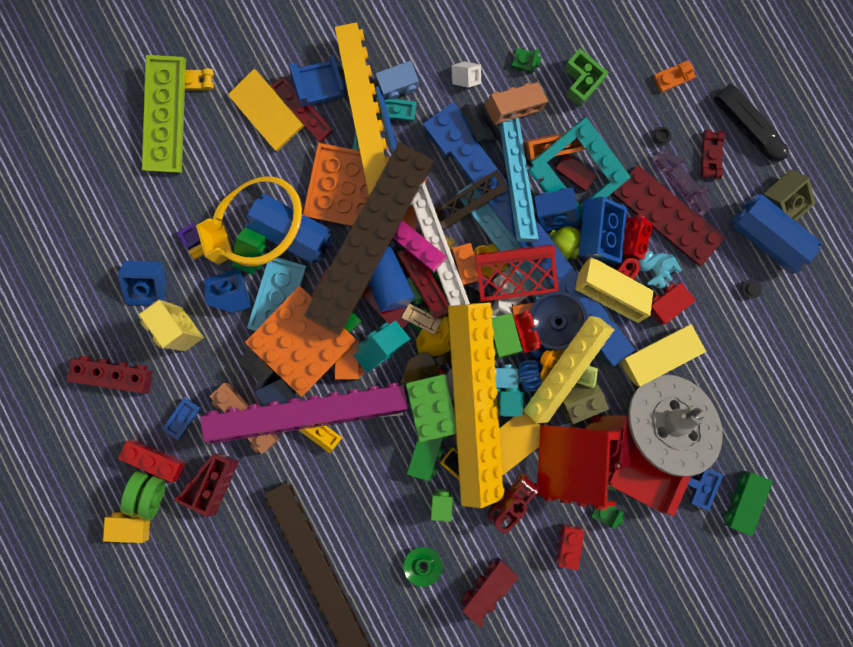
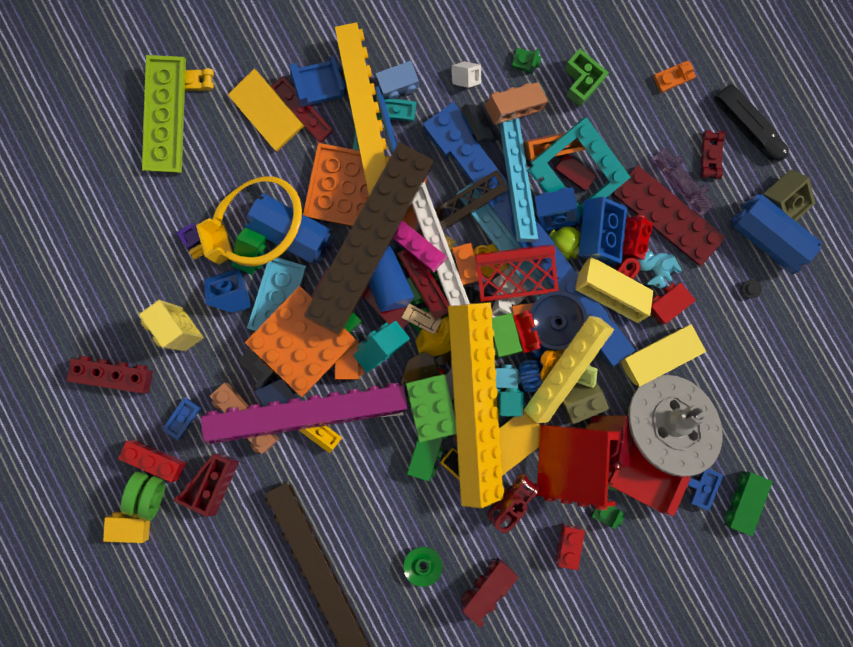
blue slope [118,261,166,305] -> none
bright green brick [431,488,453,522] -> none
black plate [652,127,671,146] -> none

